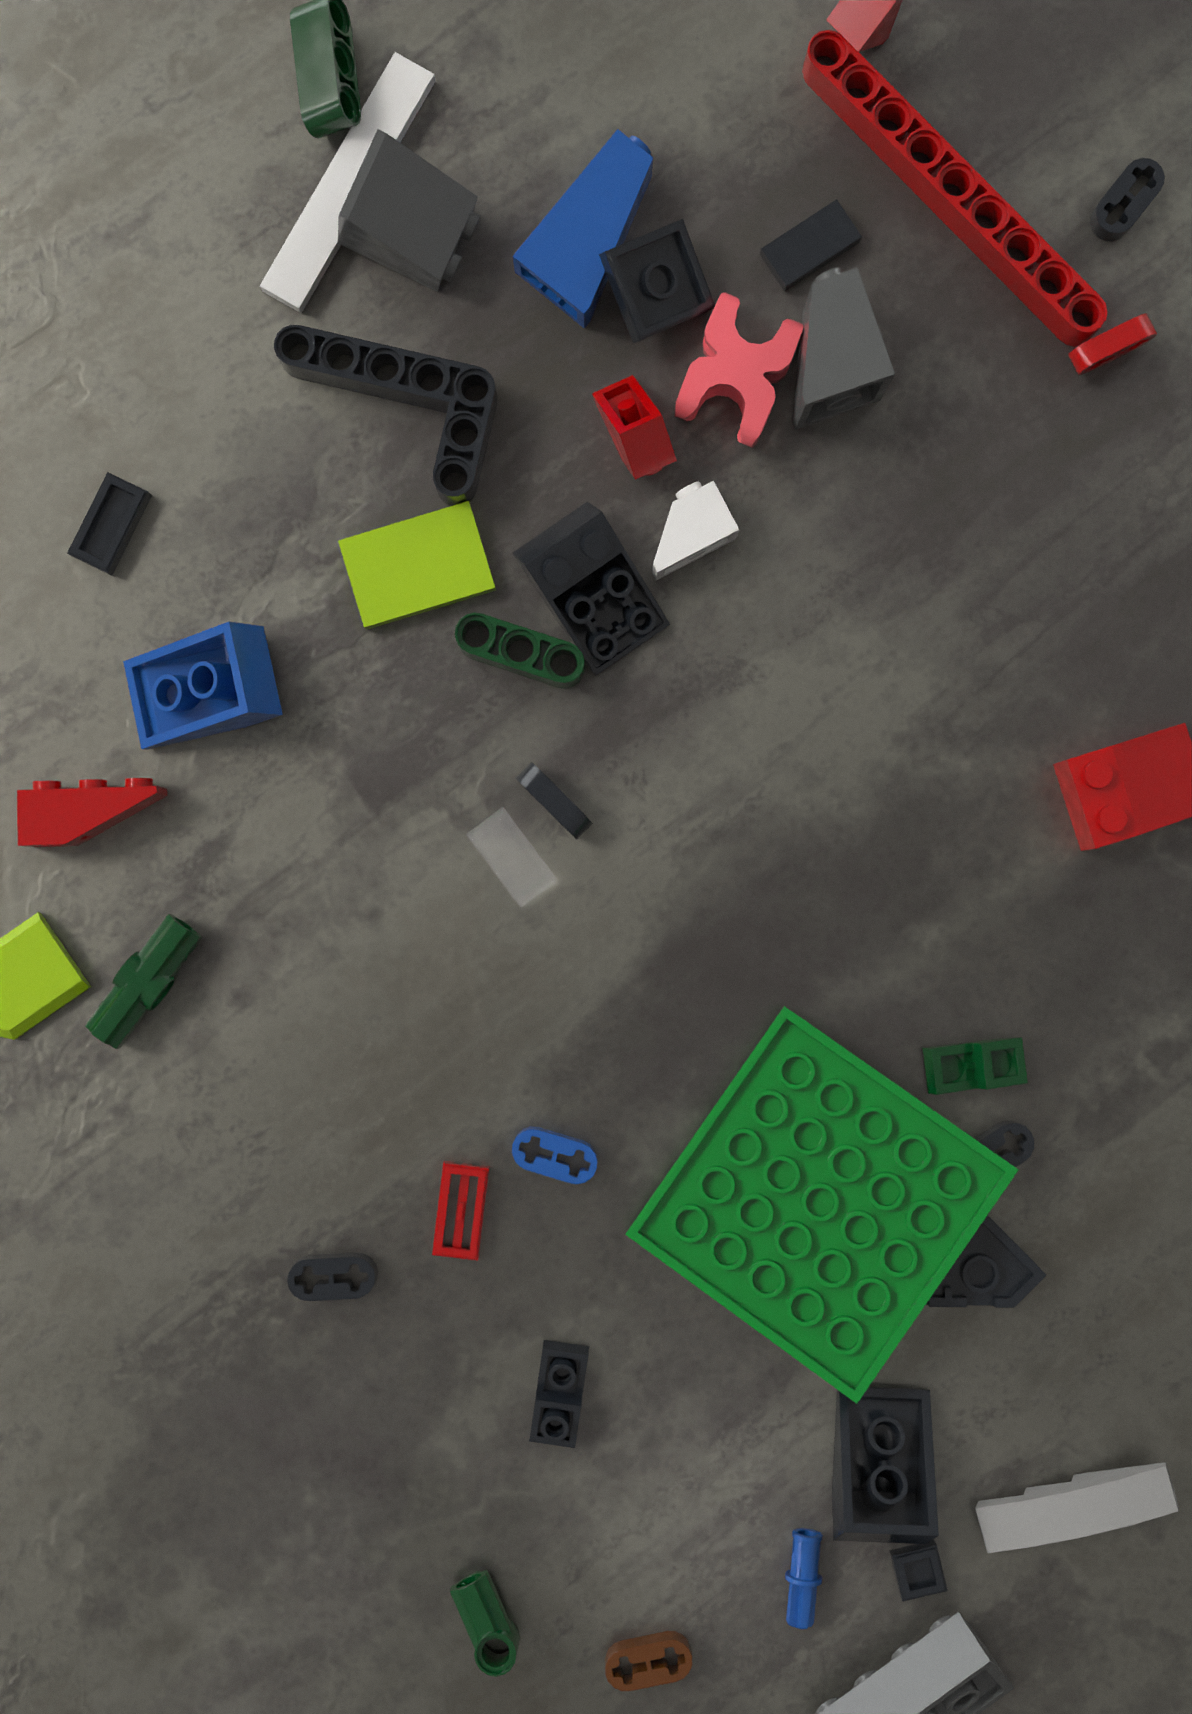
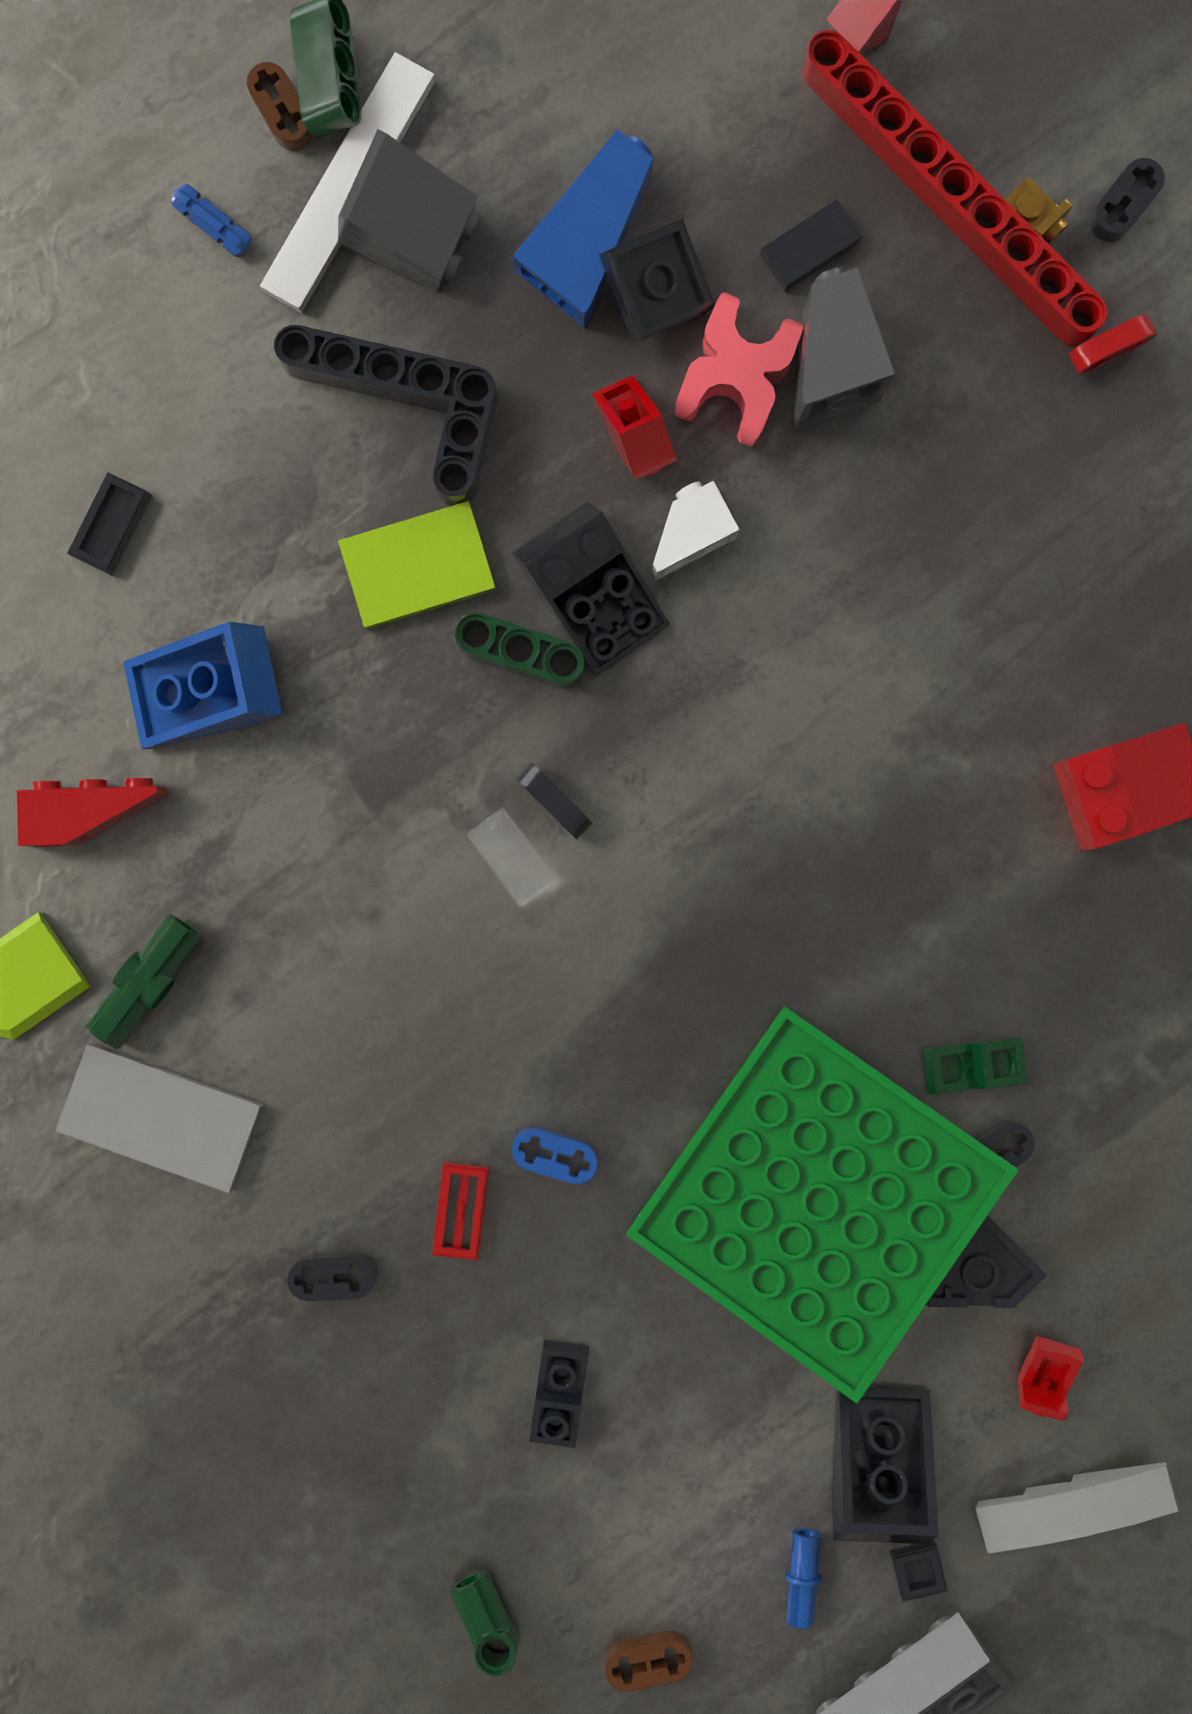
none -> light grey tile [55,1043,263,1193]
none -> blue axle [171,184,252,257]
none -> reddish brown beam [247,62,312,151]
none -> pearl gold bracket [1005,176,1073,245]
none -> red bracket [1017,1336,1083,1421]

